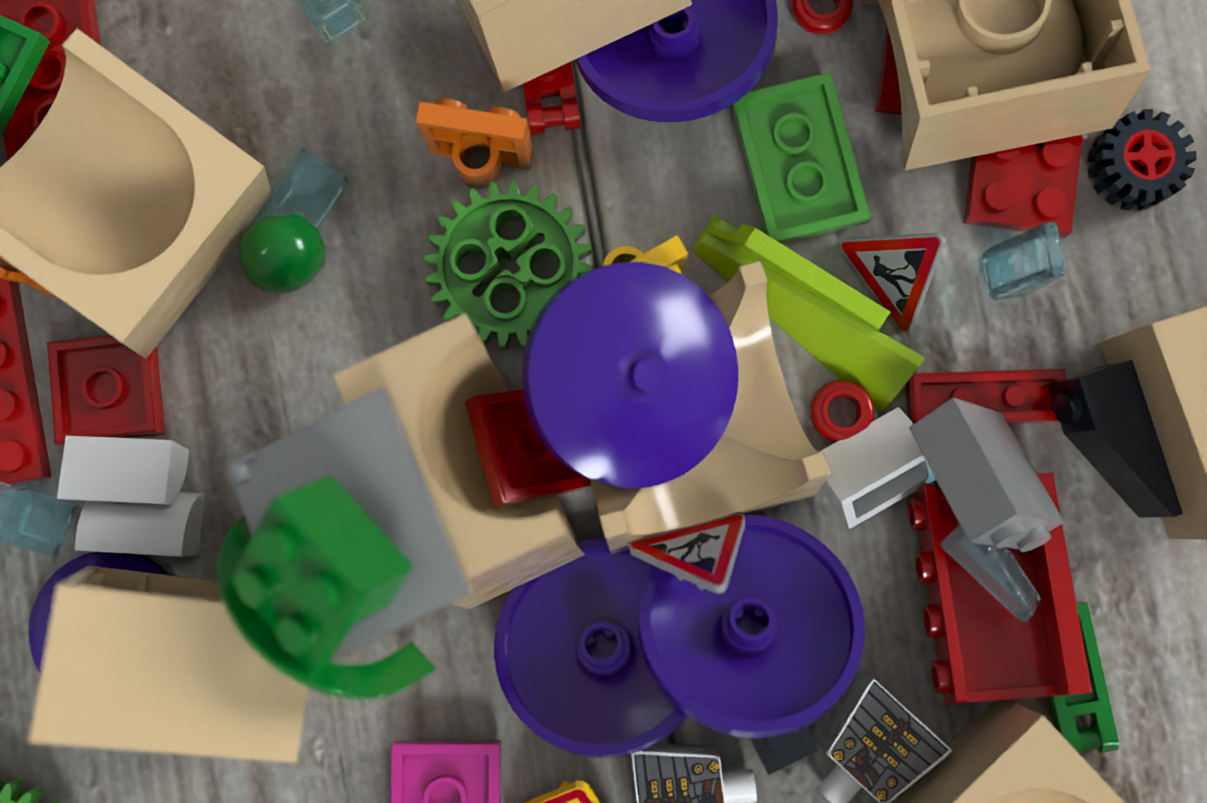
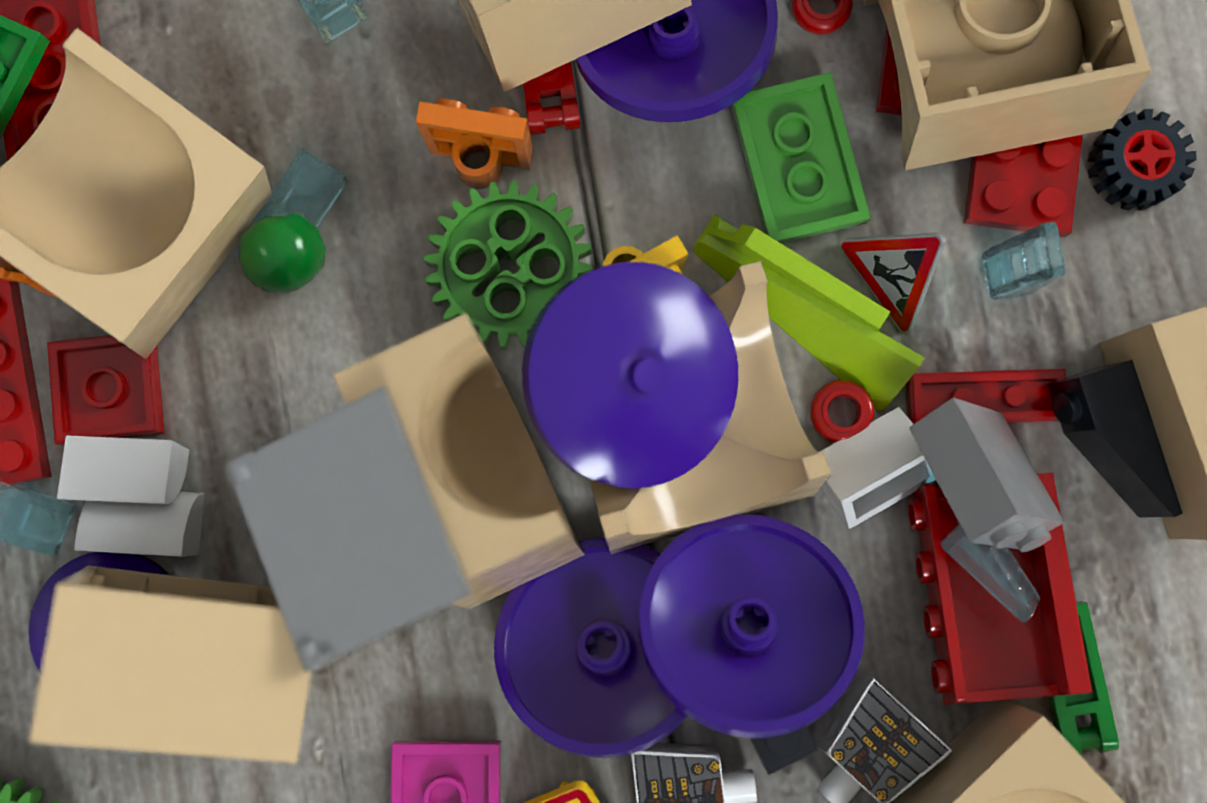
green piece [217,475,436,700] -> none
red tile [465,389,591,508] -> none
piece [629,514,746,593] -> none

